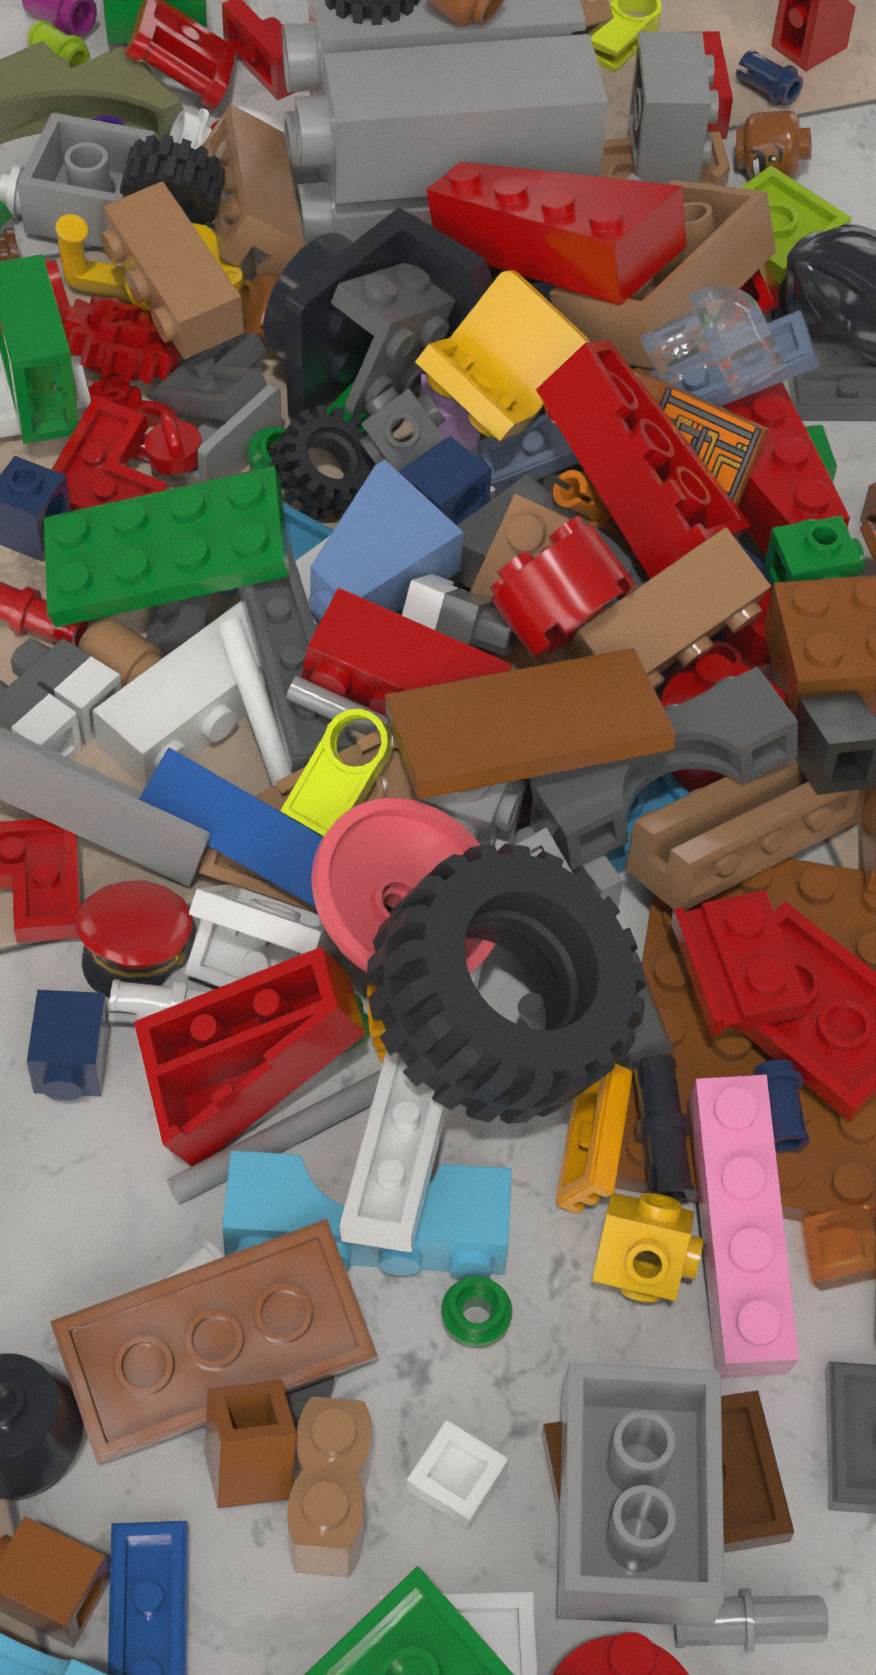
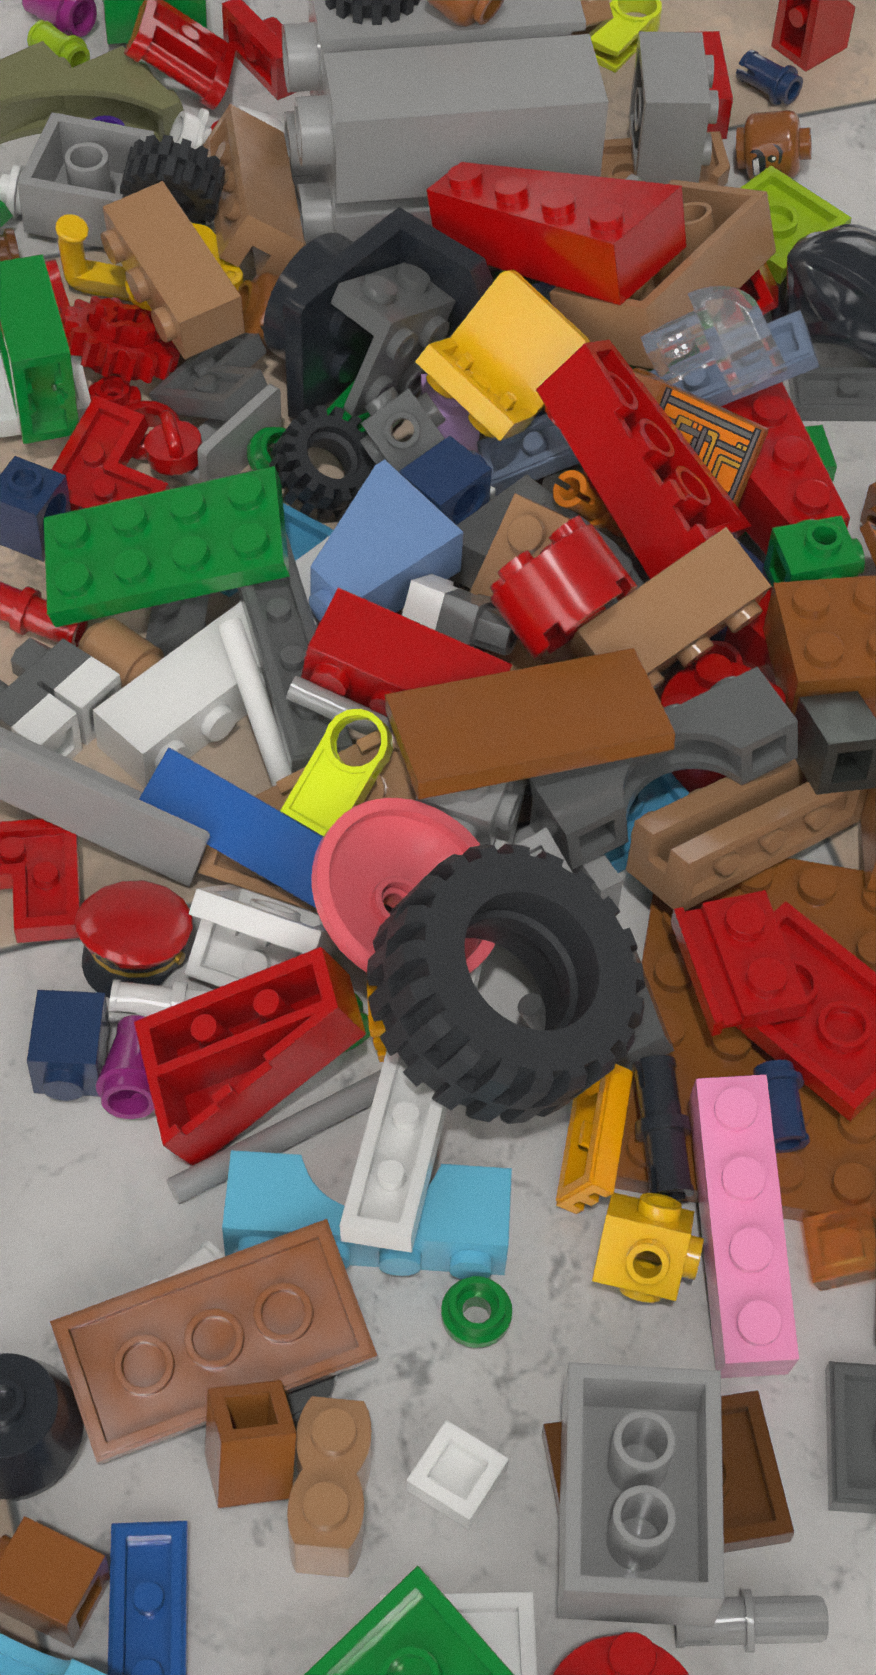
none -> magenta cone [96,1015,154,1119]

